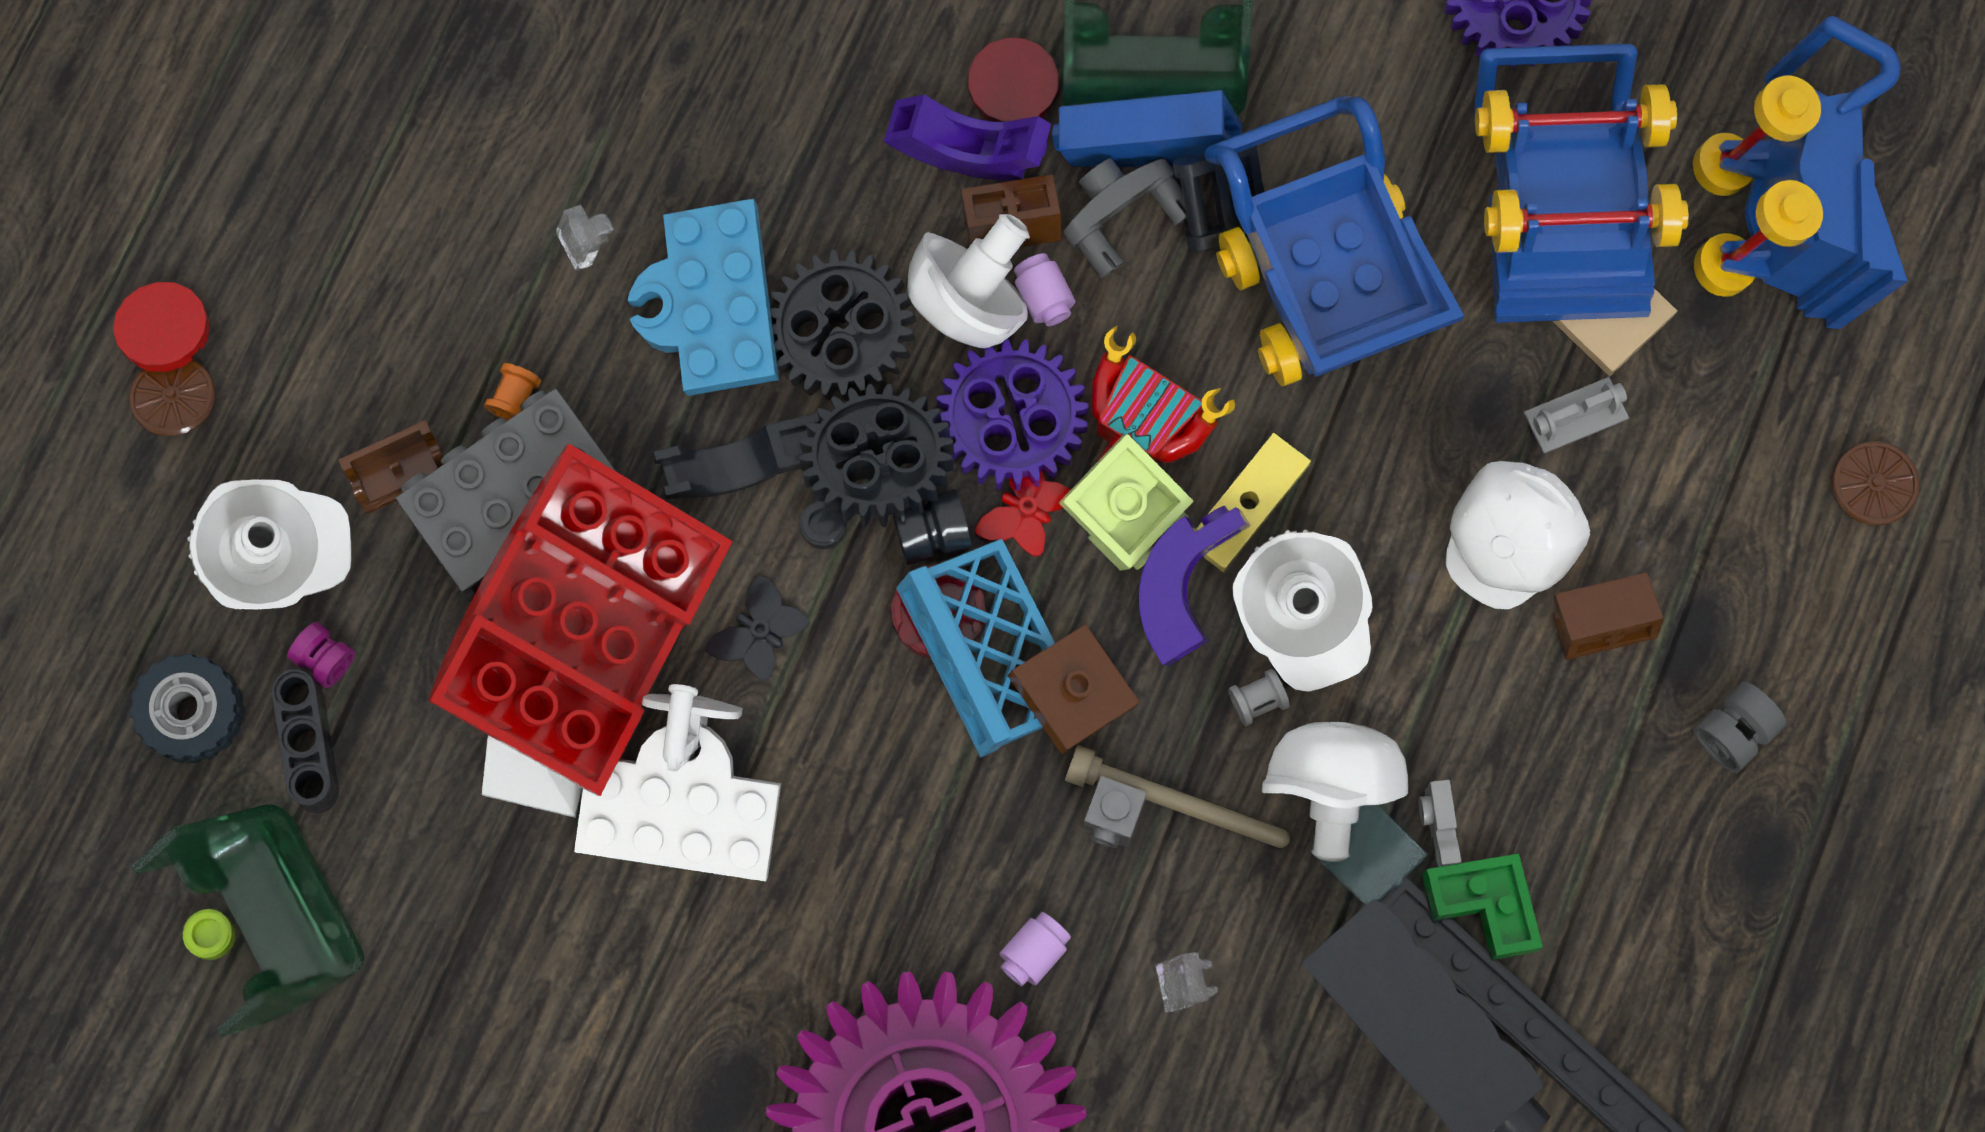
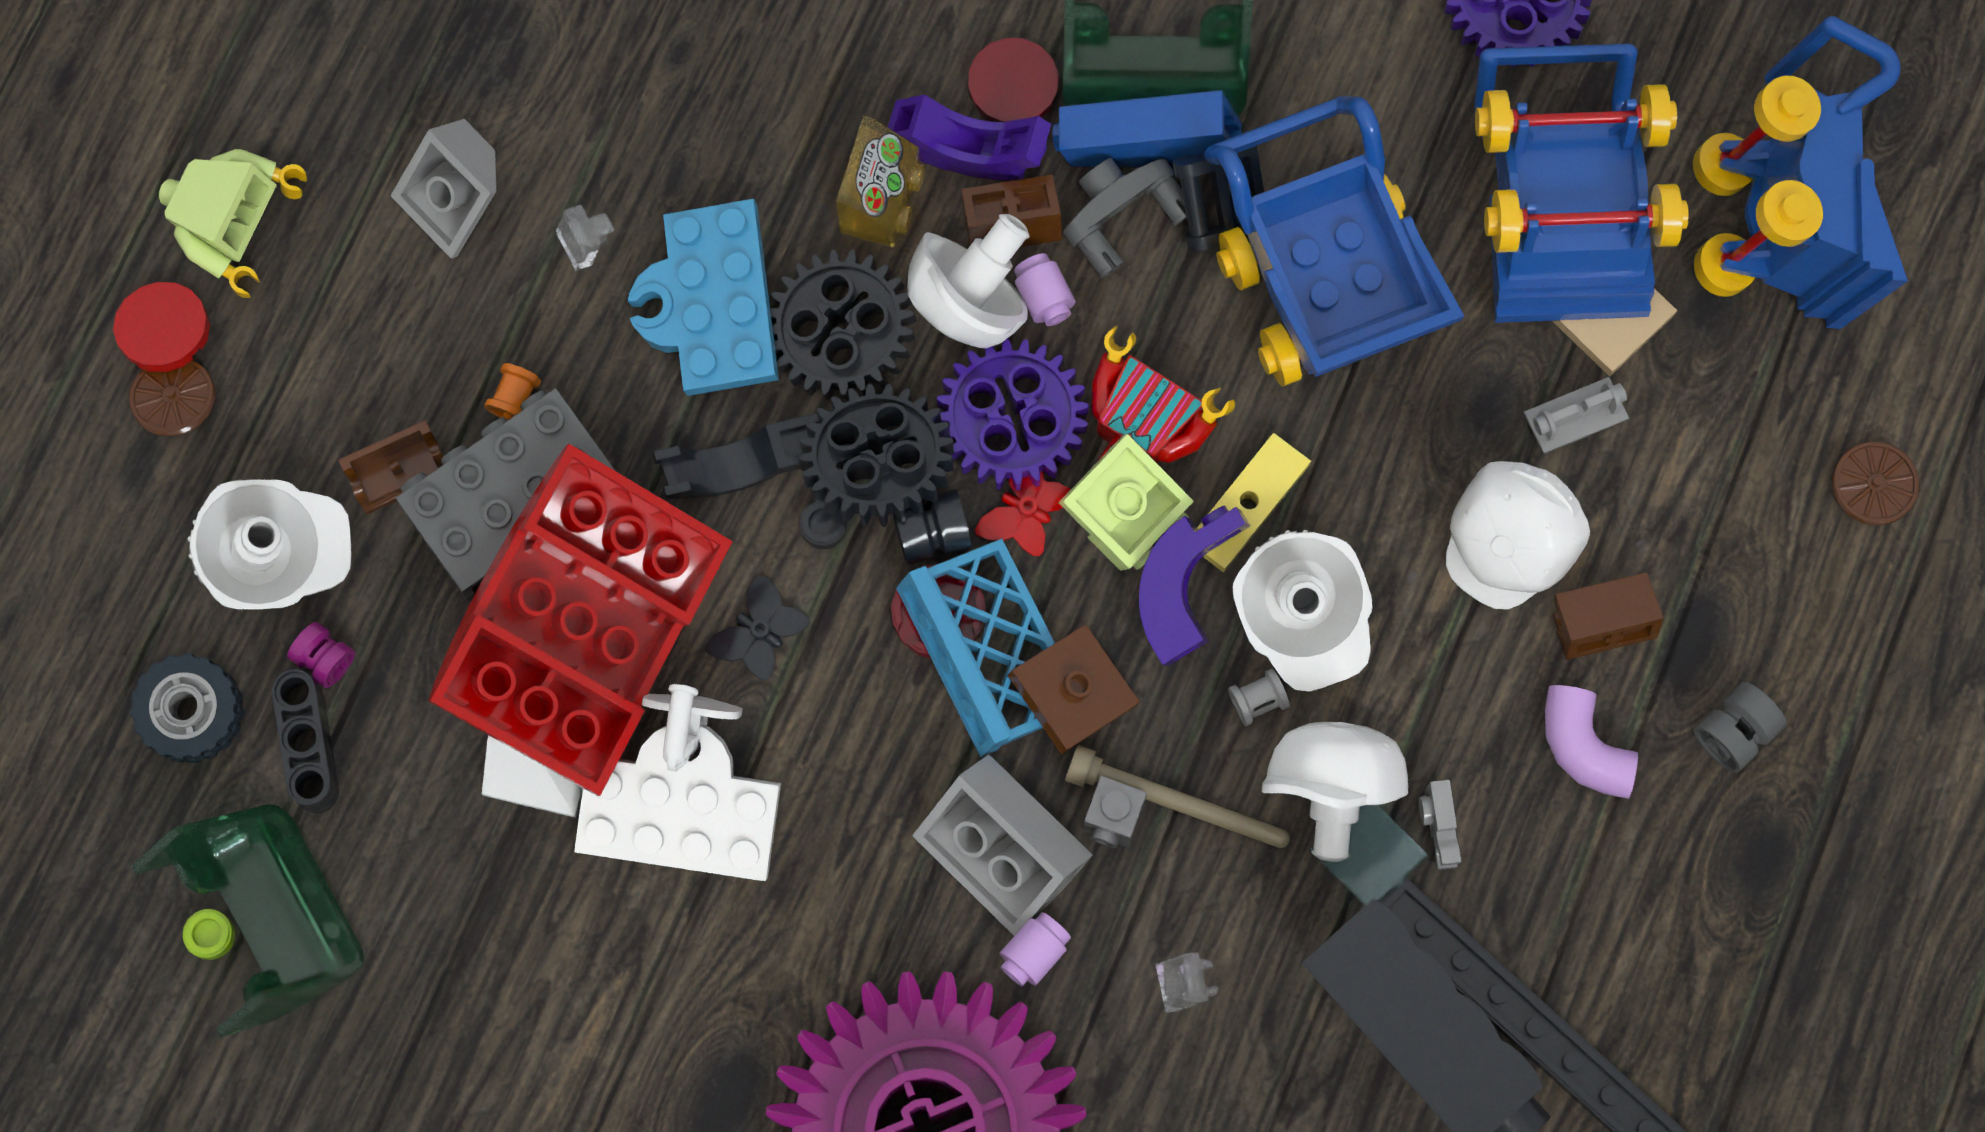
green plate [1422,854,1543,960] -> none
none -> yellowish green torso [159,149,307,298]
none -> light grey slope [391,119,497,259]
none -> clear yellow slope [836,115,925,247]
none -> light grey slope [912,754,1093,936]
none -> lavender cylinder [1545,685,1638,799]

